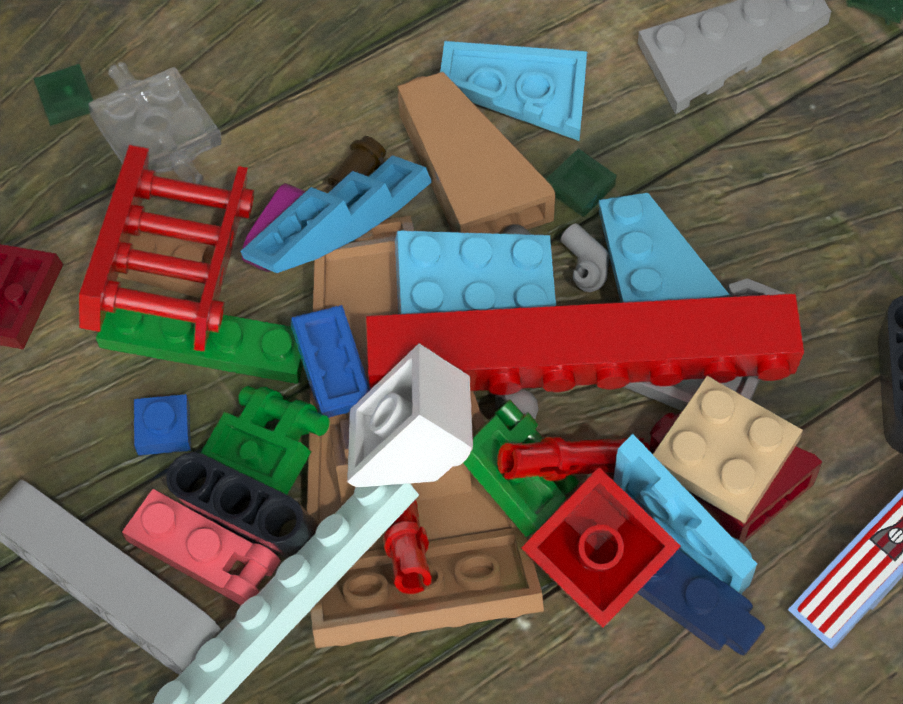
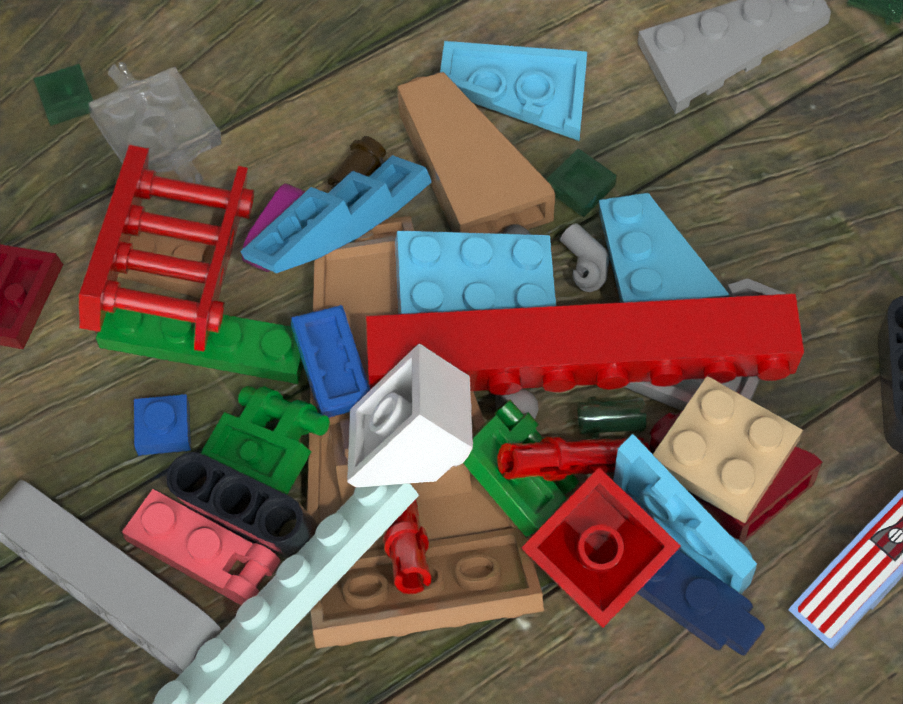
none -> clear green pin [577,396,646,439]

